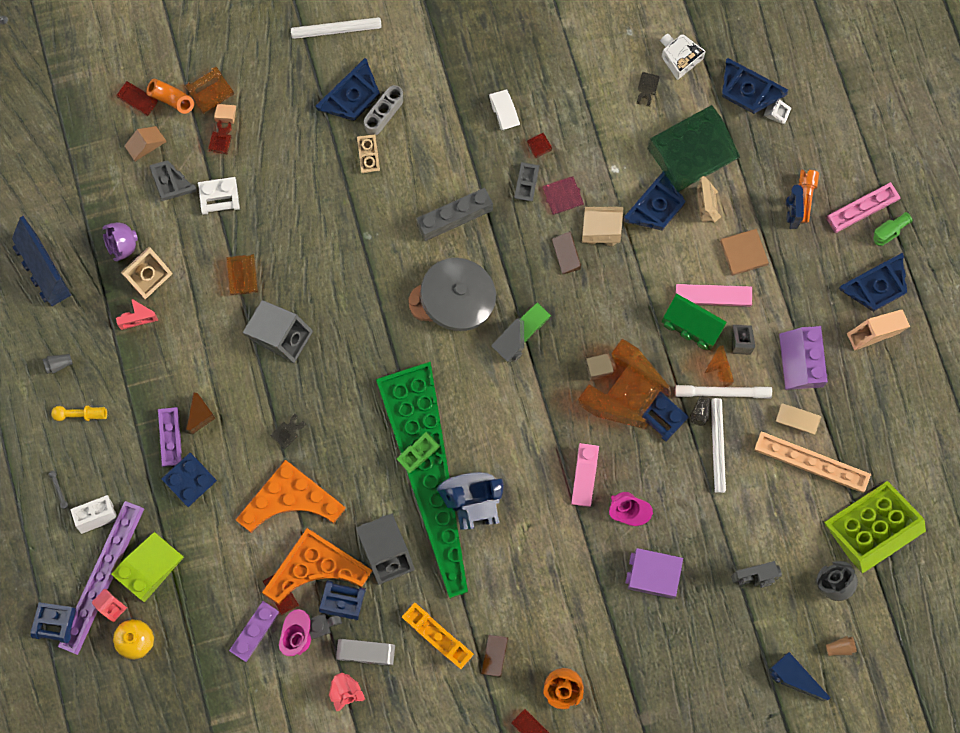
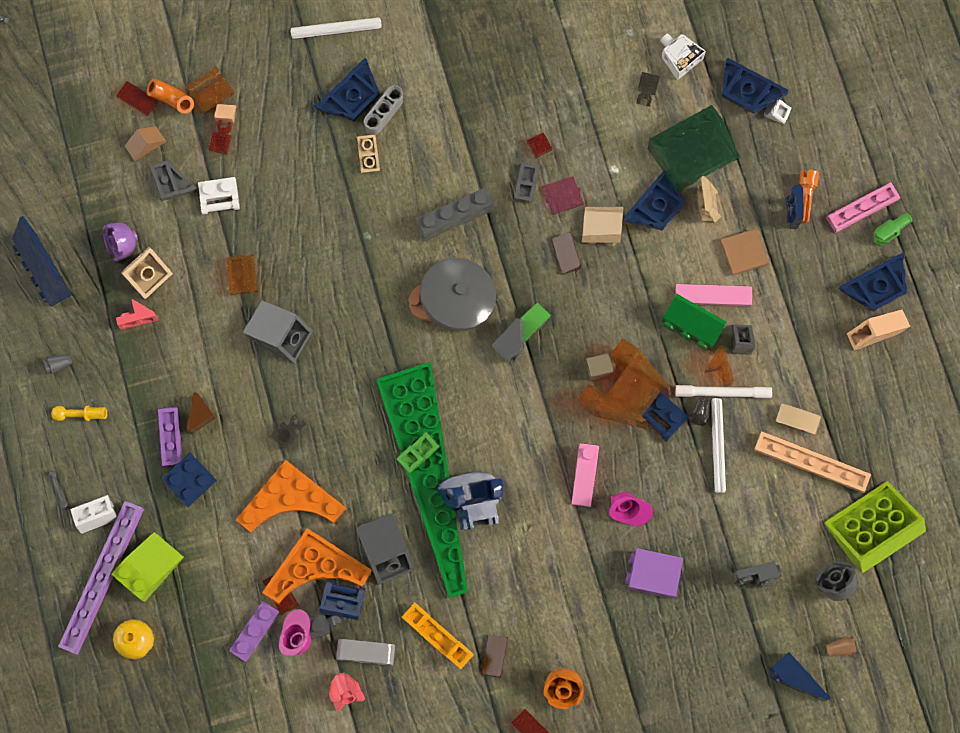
dark blue plate [30,602,76,644] -> none
coral slope [92,589,127,623] -> none
white slope [489,89,520,130] -> none
medium lavender slope [779,326,827,390] -> none

